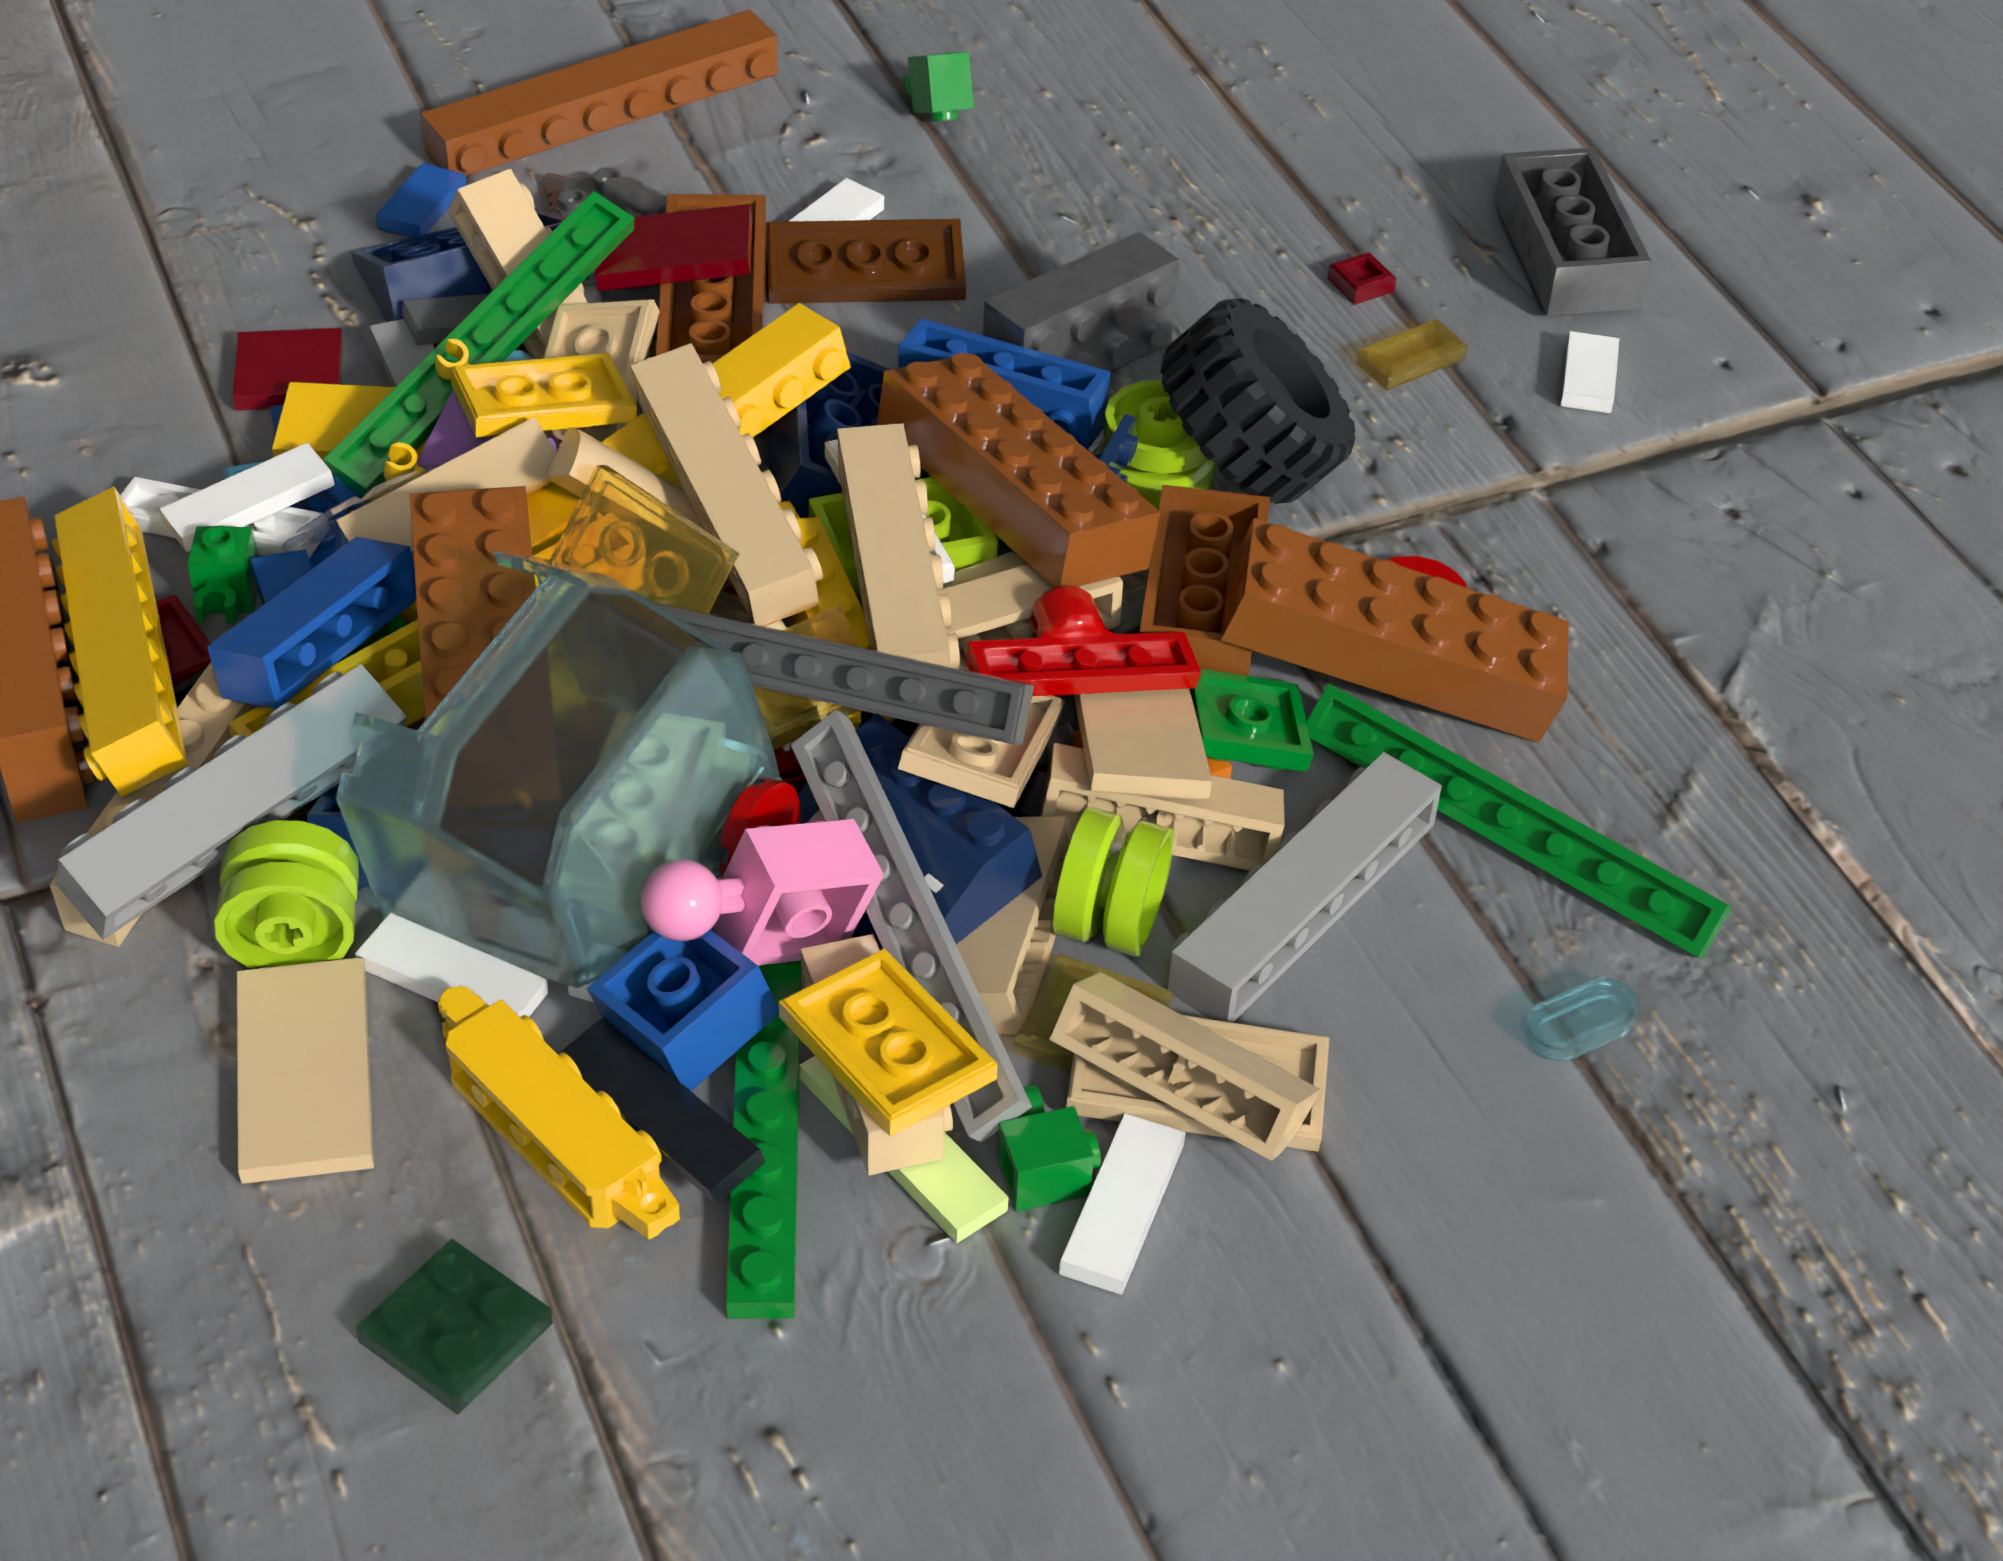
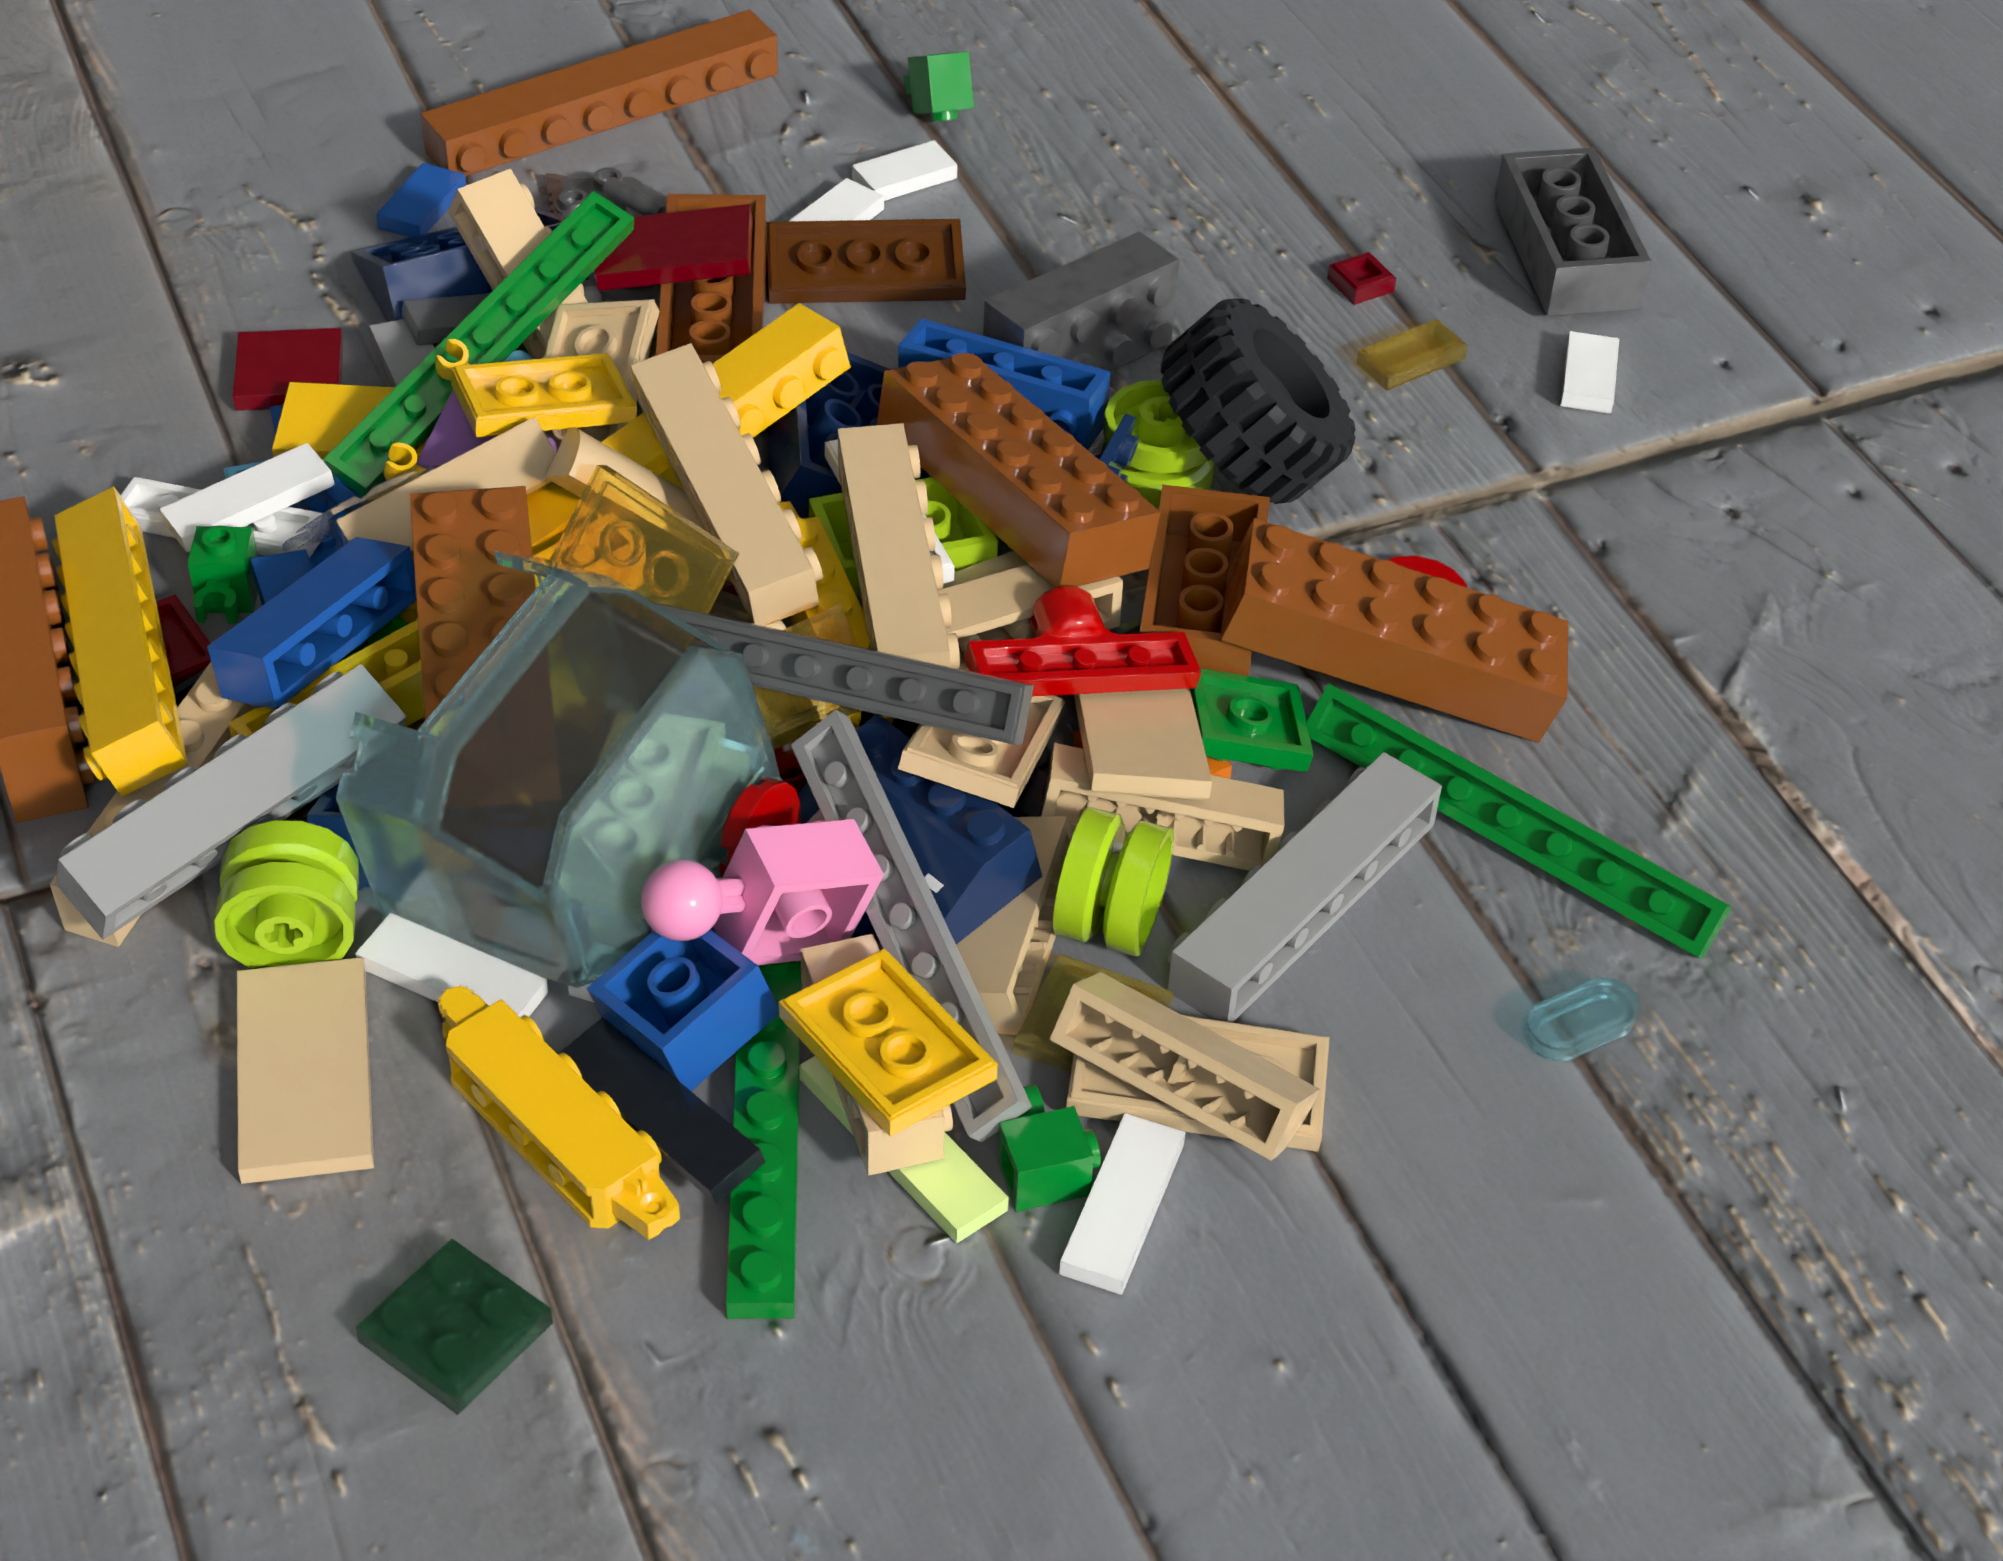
none -> white tile [852,140,957,201]

